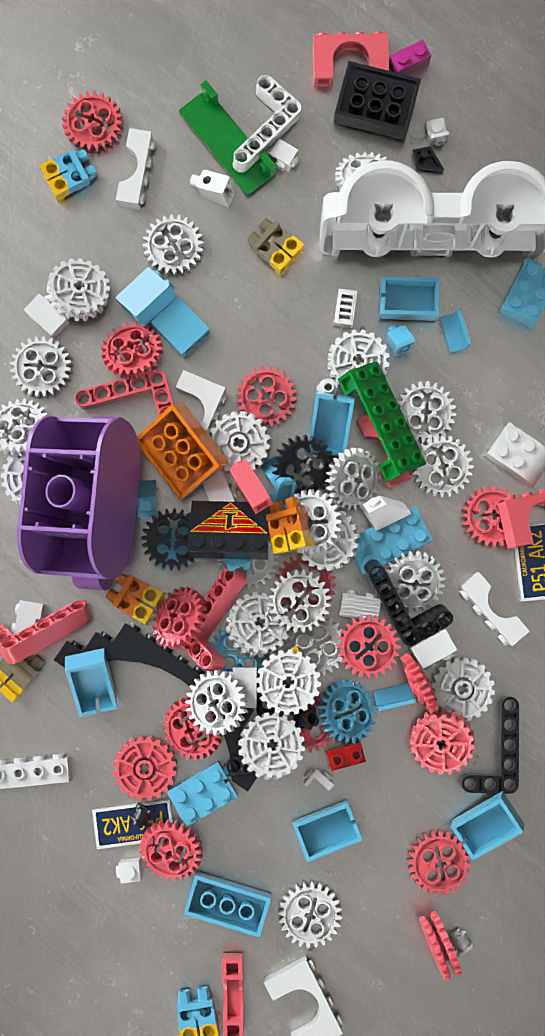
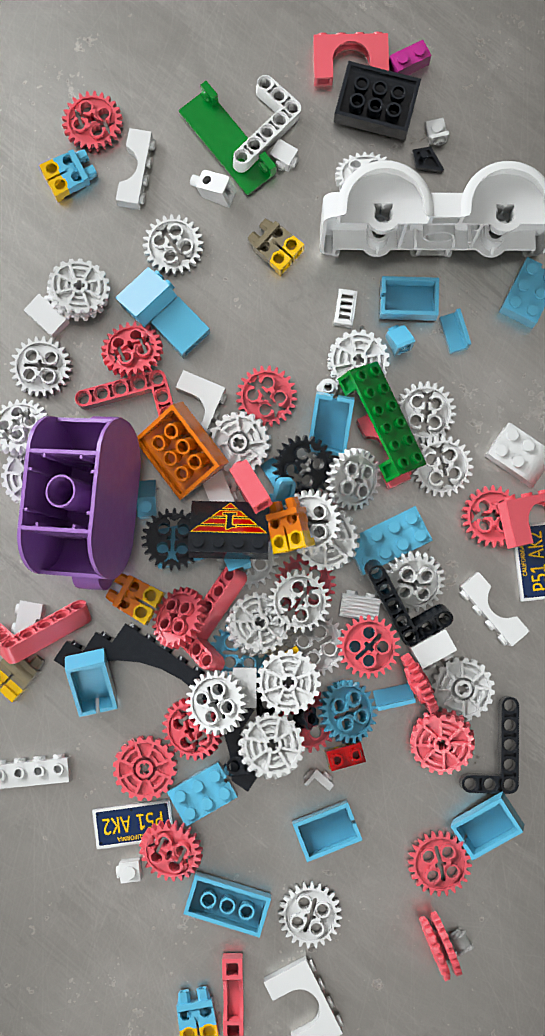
black brick [130,802,155,828] -> none
white slope [363,496,411,531] -> none

